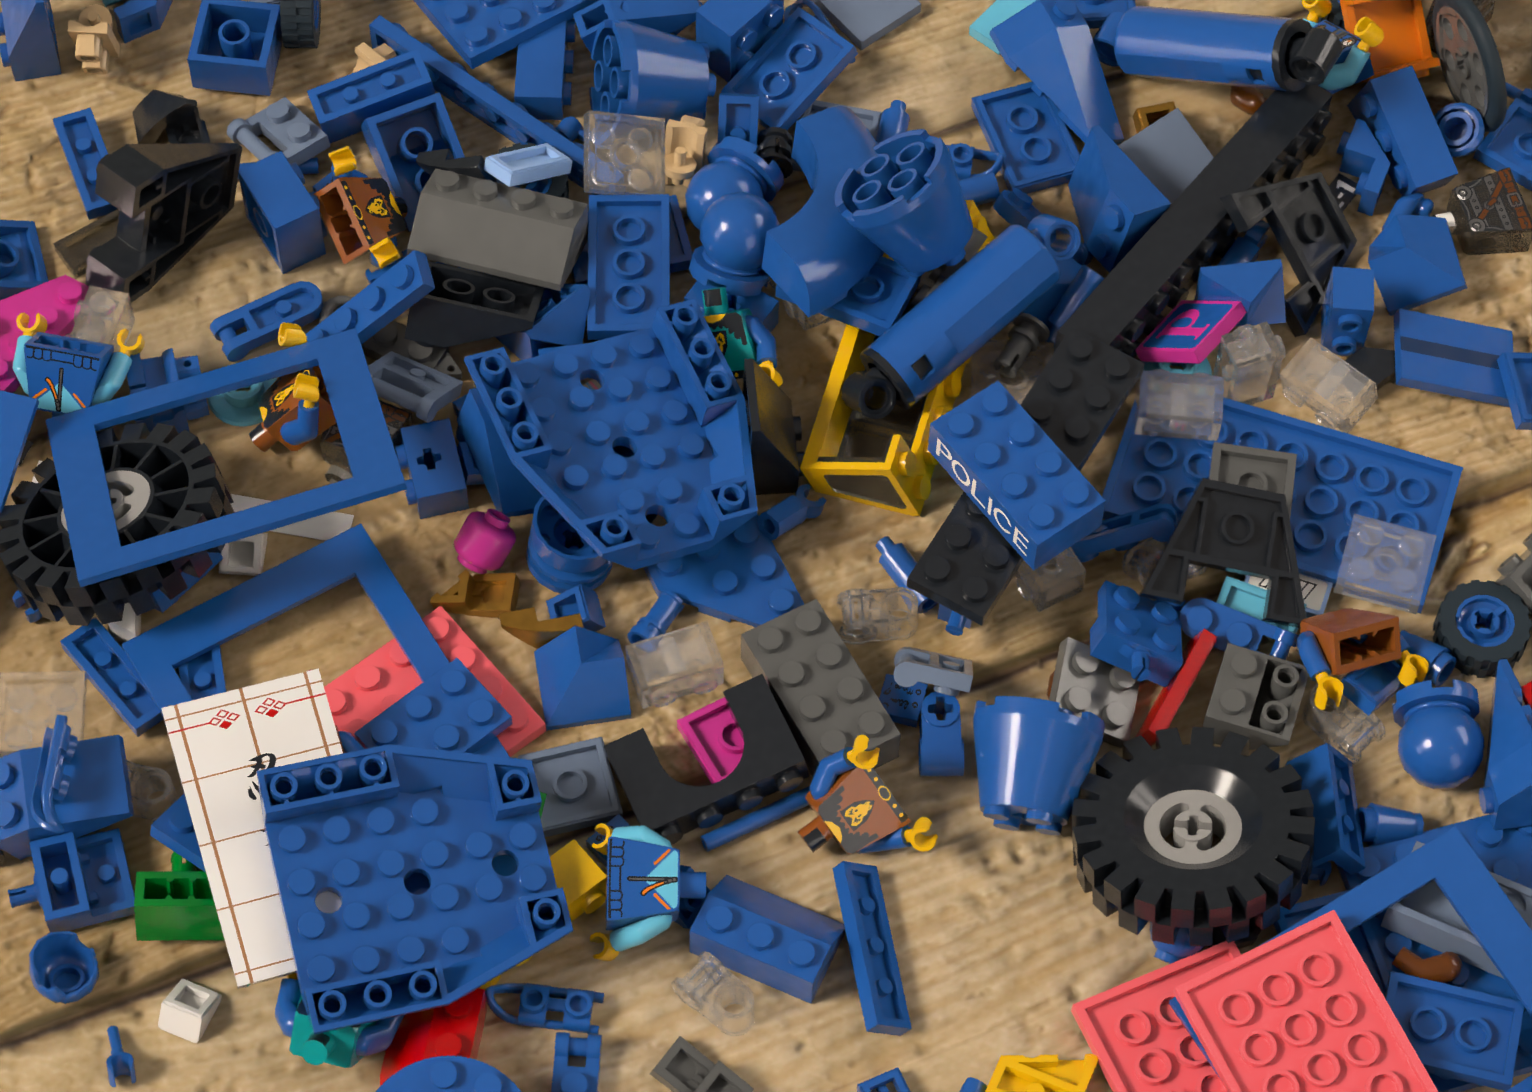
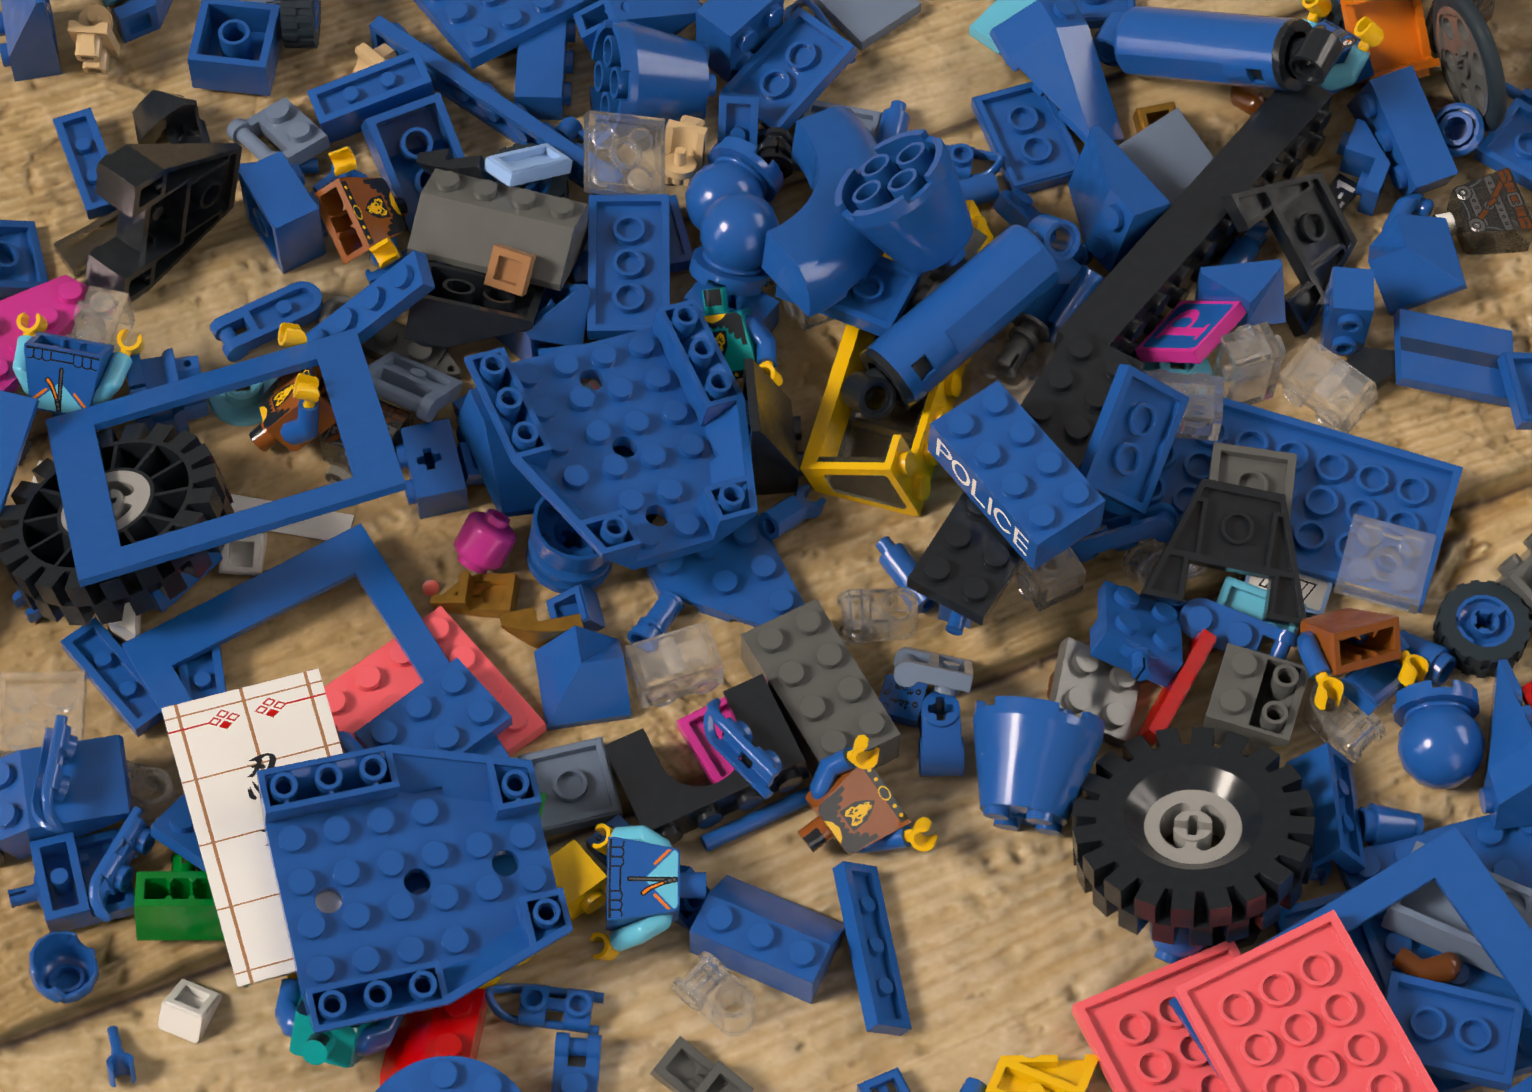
none -> blue piece [88,806,156,922]
none -> coral piece [422,579,439,596]
none -> medium nougat plate [484,243,537,297]
none -> blue piece [703,698,782,799]
none -> blue plate [1079,364,1190,514]

